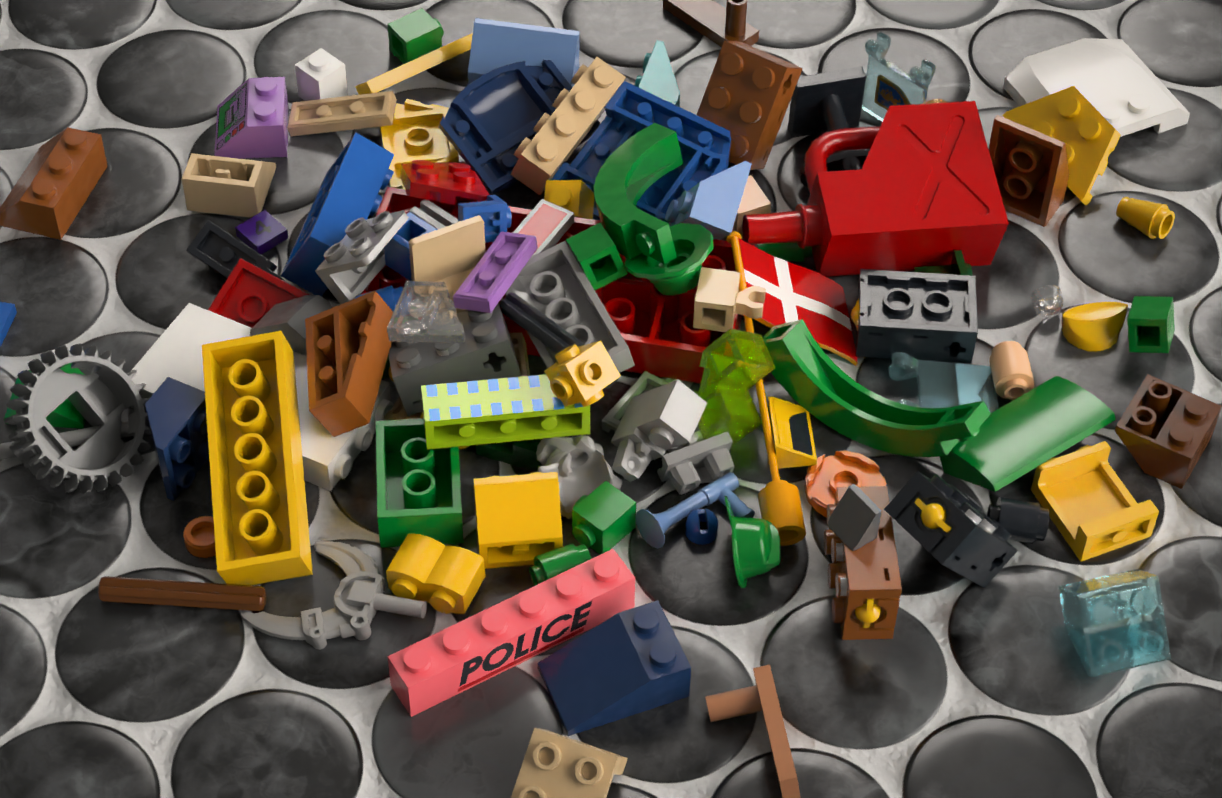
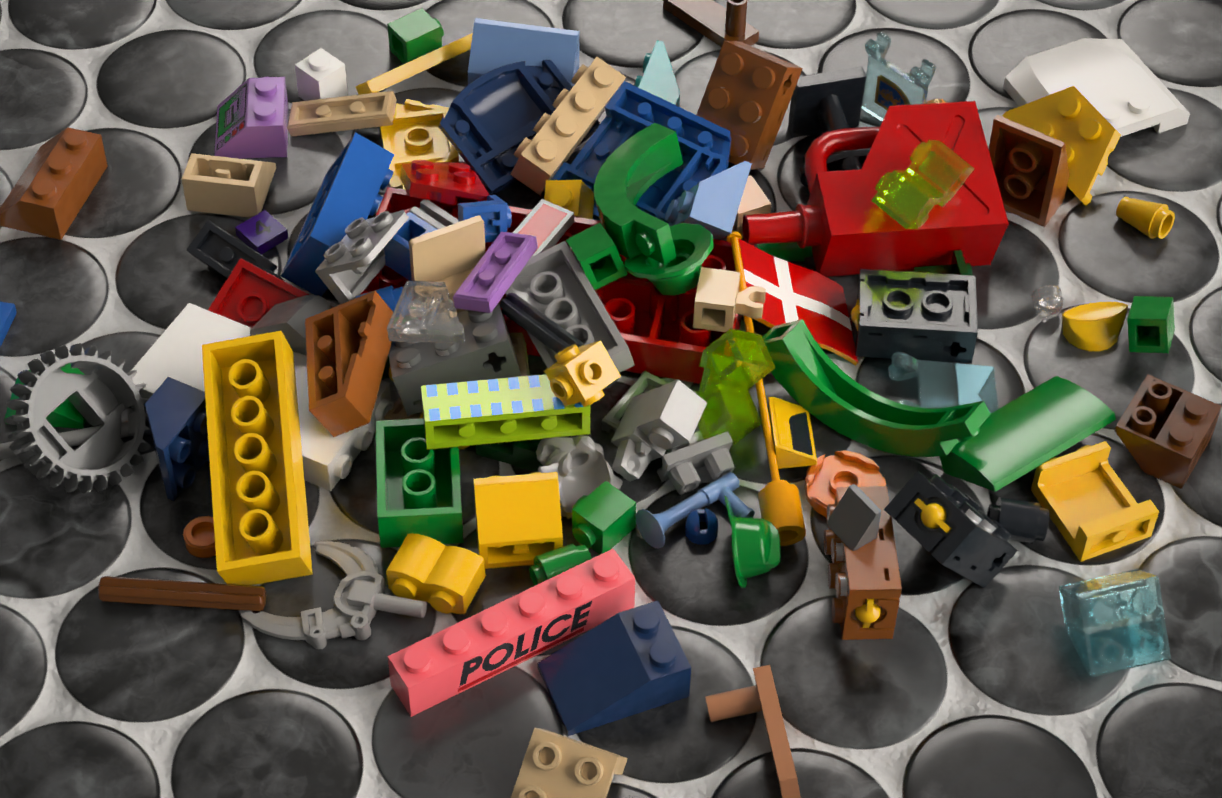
light nougat brick [989,341,1034,400] -> none
none -> clear neon green brick [871,140,975,229]

